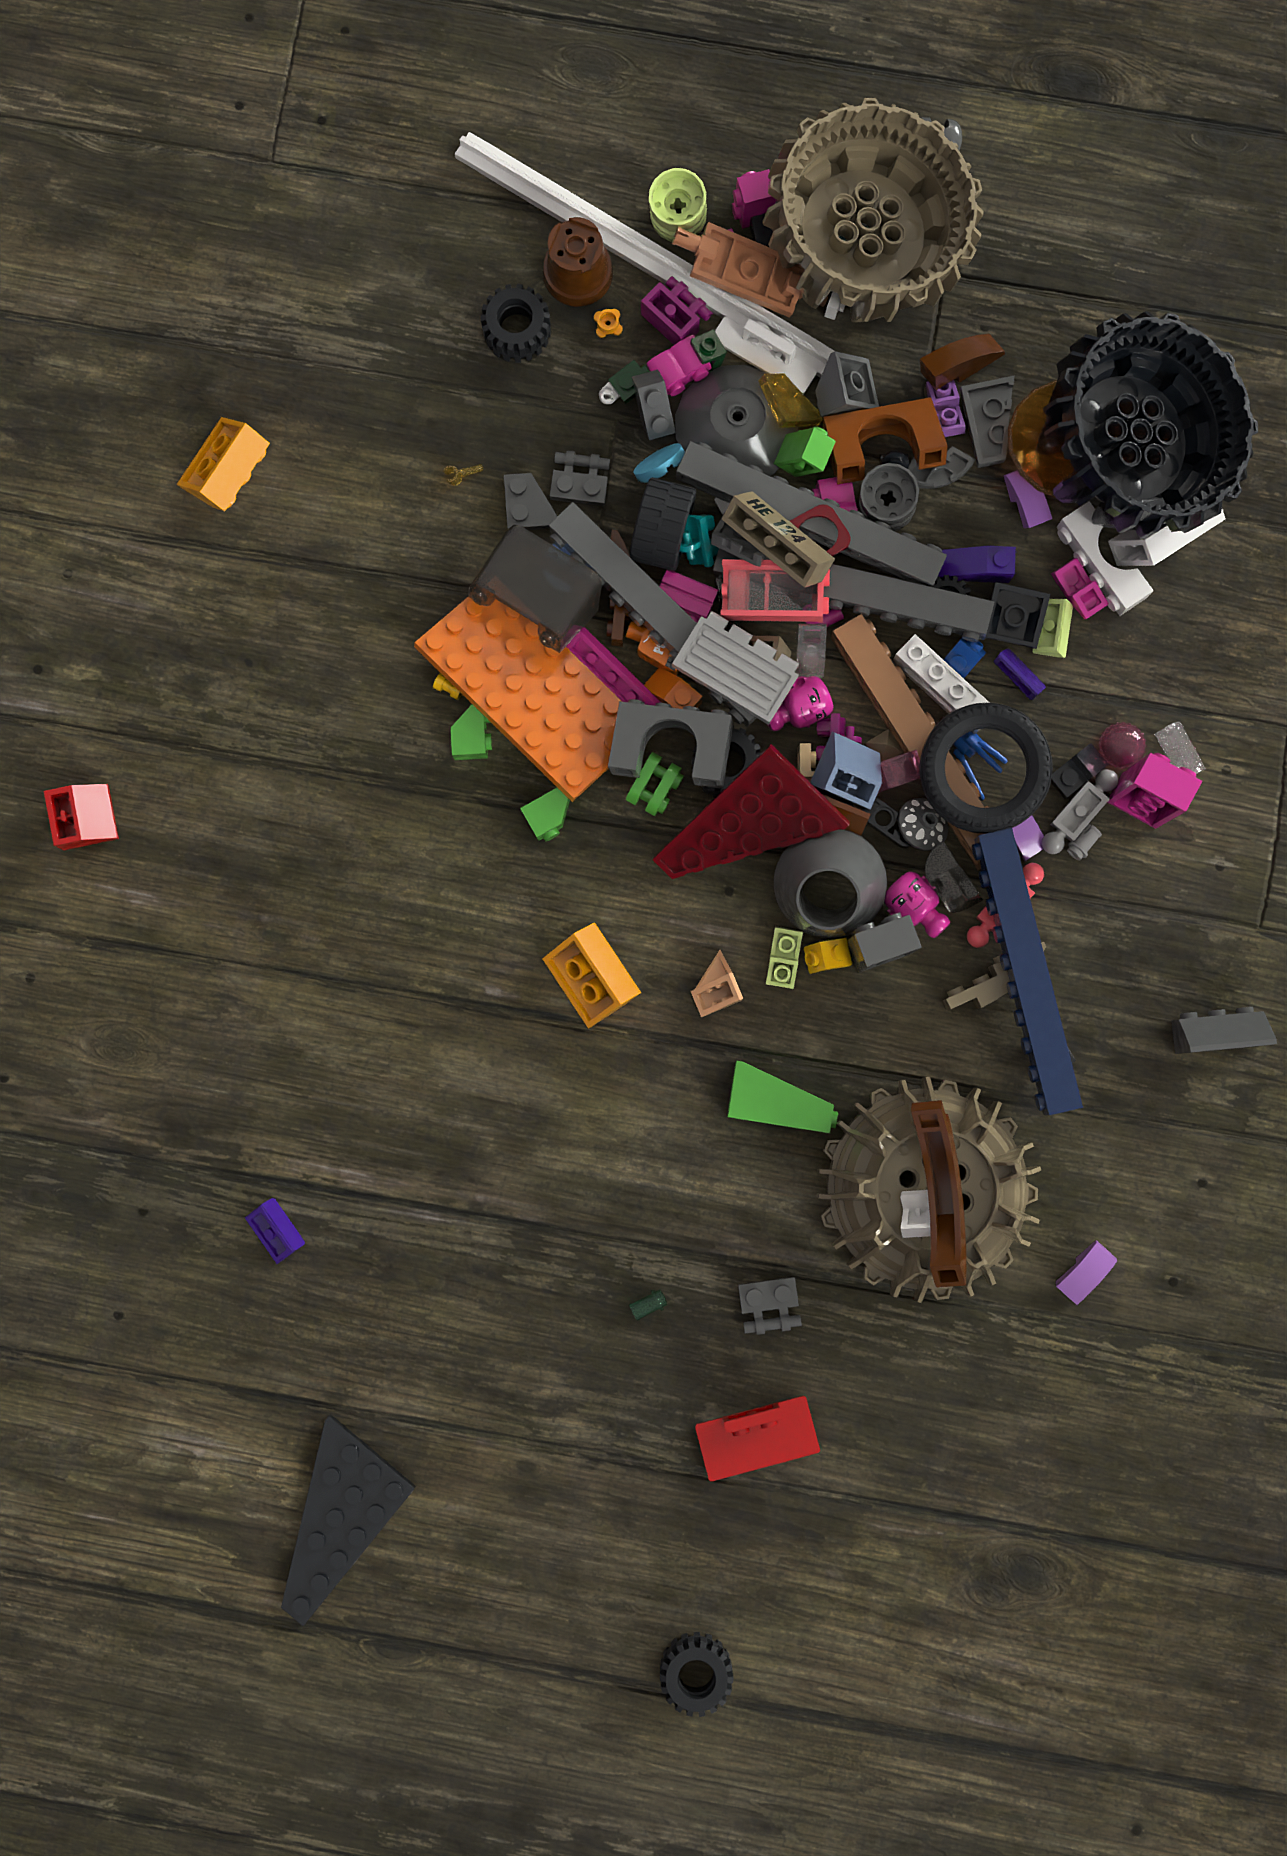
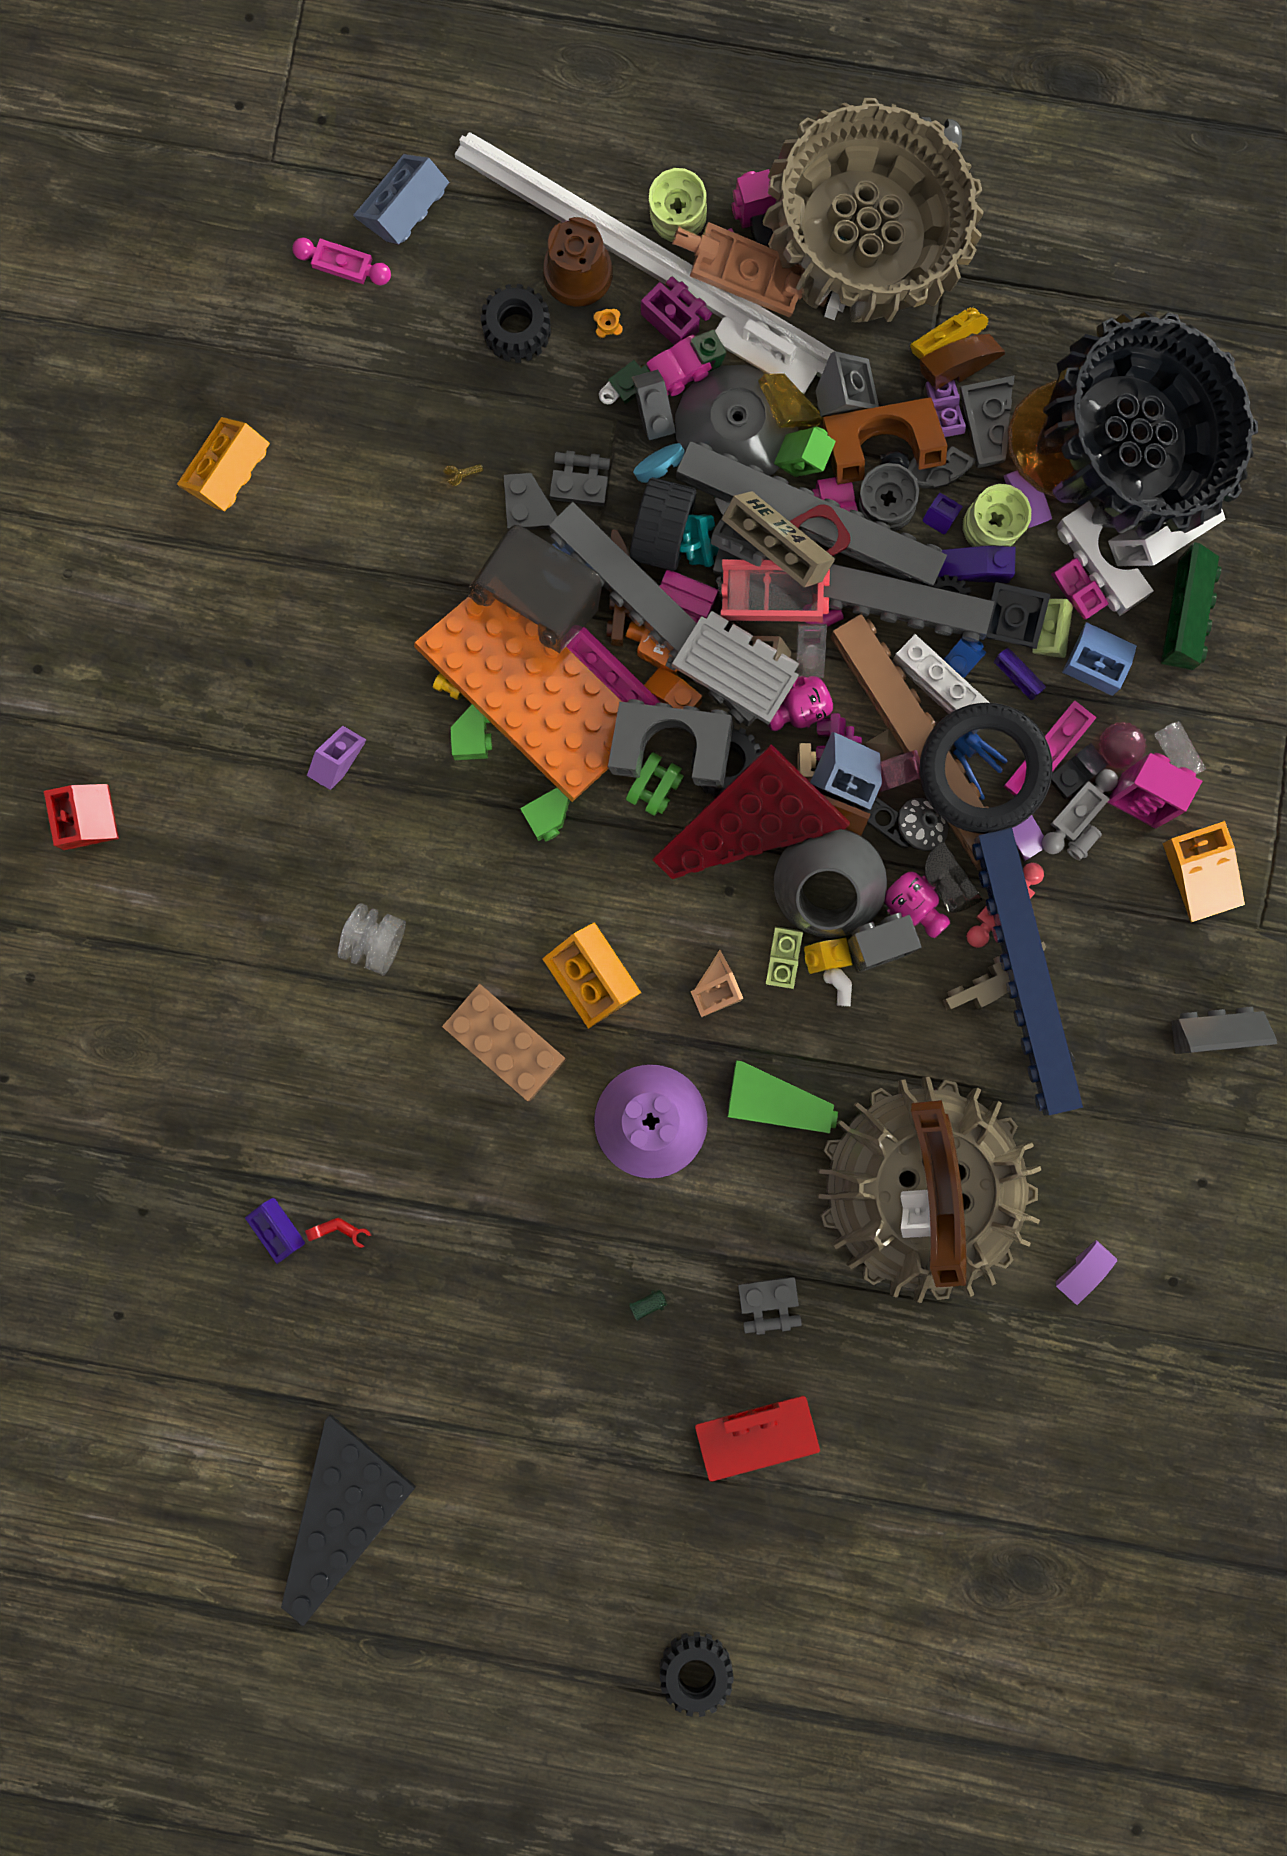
none -> dark pink plate [292,238,391,286]
none -> red arm [305,1218,371,1248]
none -> medium lavender slope [307,726,366,790]
none -> clear wheel [338,903,406,975]
none -> sand blue slope [353,154,450,244]
none -> medium nougat brick [442,984,567,1102]
none -> medium lavender cone [595,1065,707,1178]
none -> white arm [823,968,852,1007]
none -> yellow hinge [910,307,989,359]
none -> dark purple slope [923,493,963,534]
none -> yellowish green wheel [963,484,1032,547]
none -> dark pink plate [1003,700,1096,796]
none -> medium blue slope [1062,622,1137,696]
none -> dark green slope [1161,542,1221,670]
none -> slope [1162,821,1245,922]

